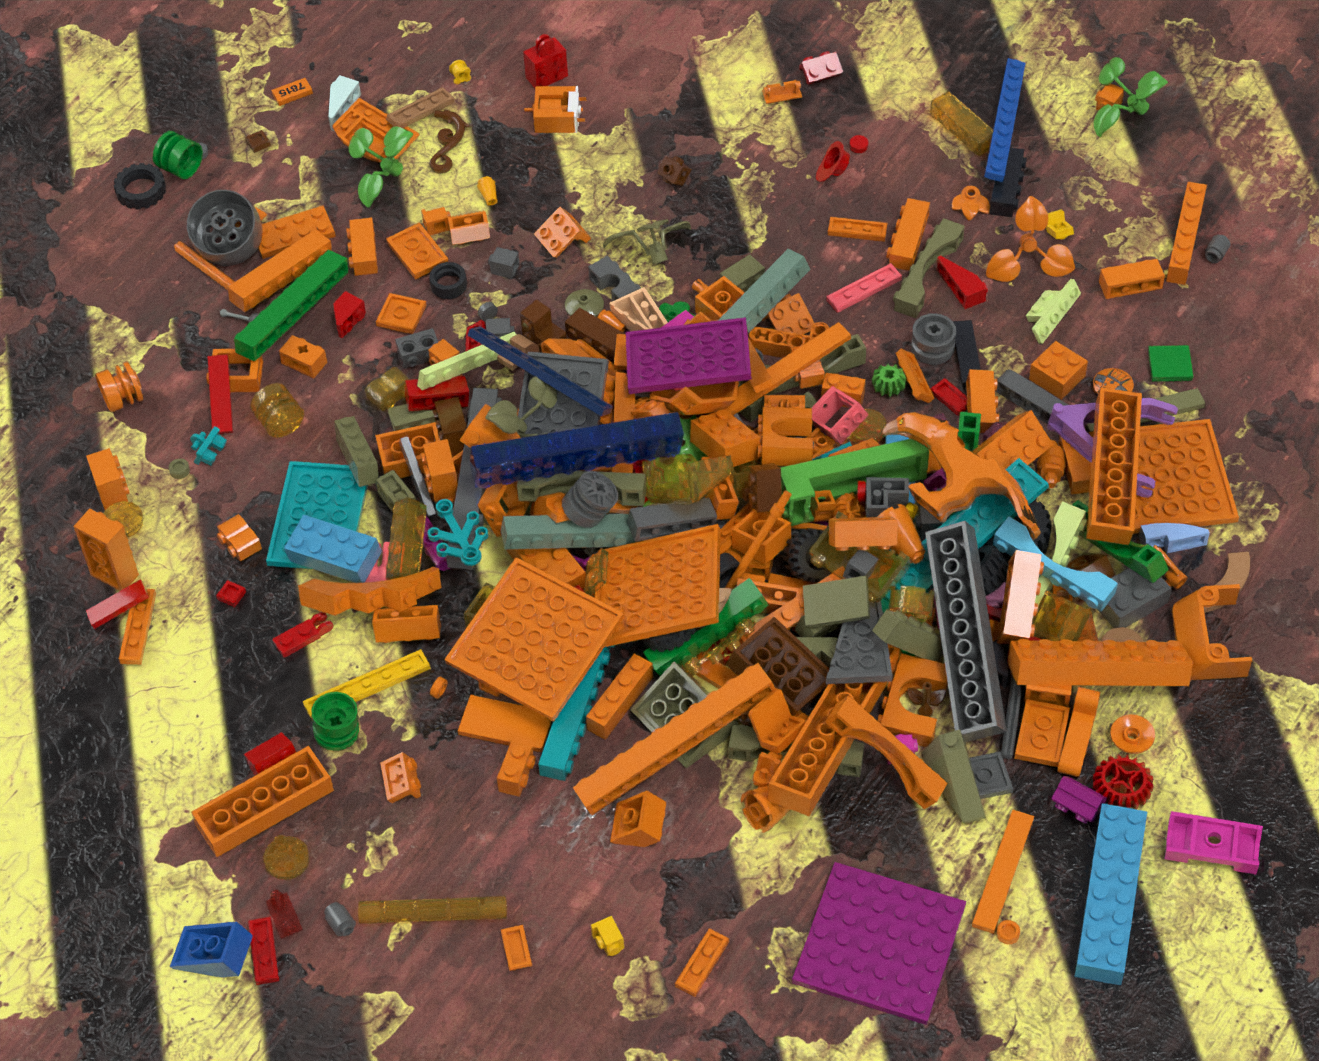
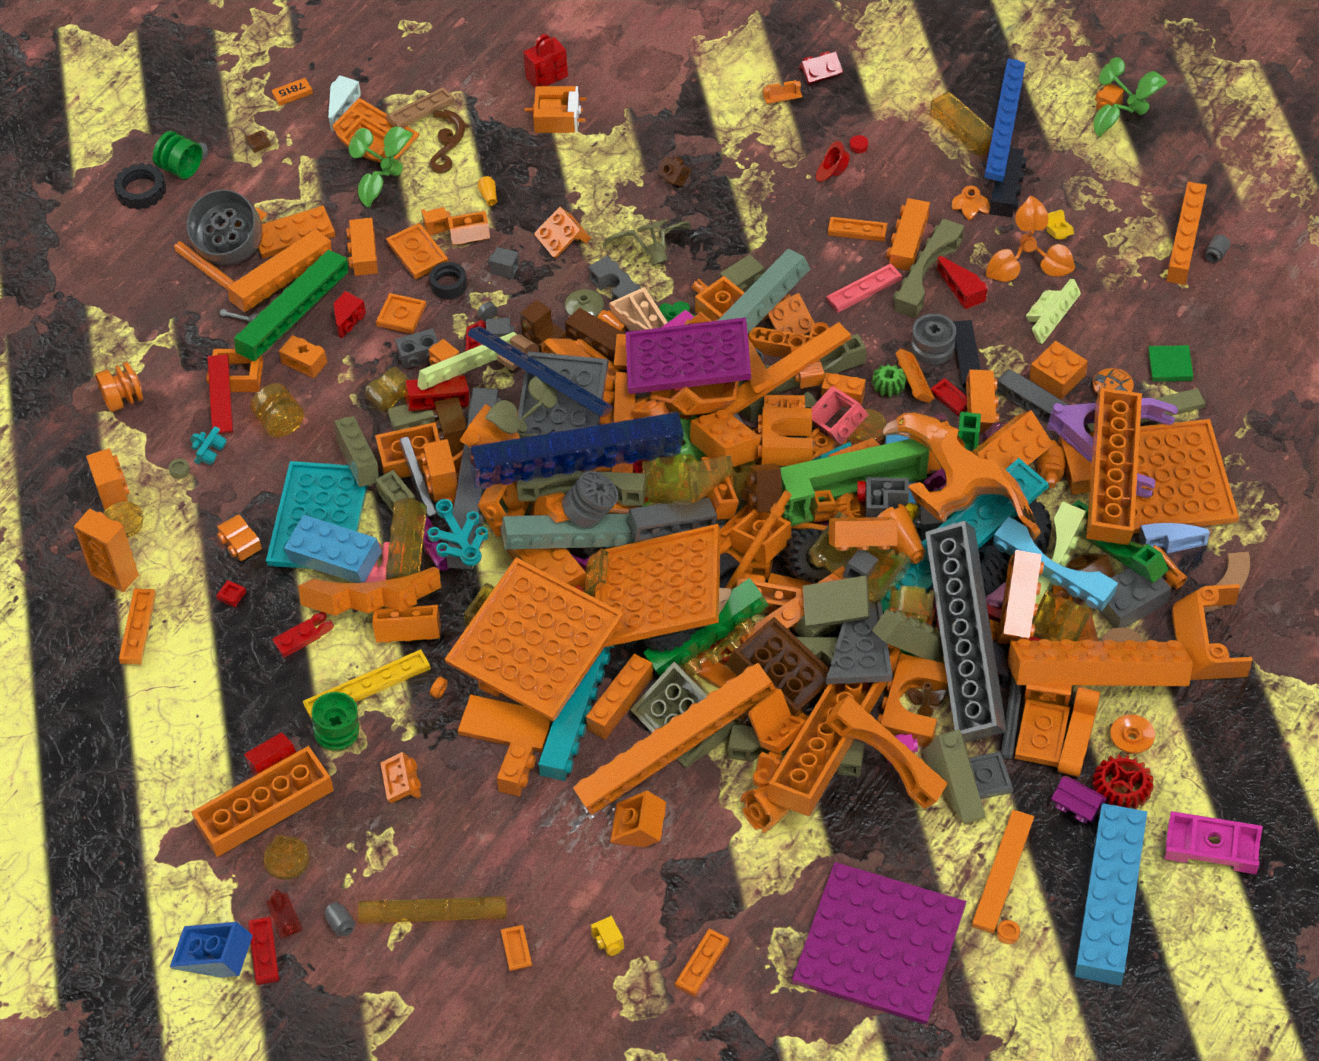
tile [86,579,149,629] -> none
yellow brick [449,60,471,84] -> none
orange brick [1099,259,1165,299] -> none

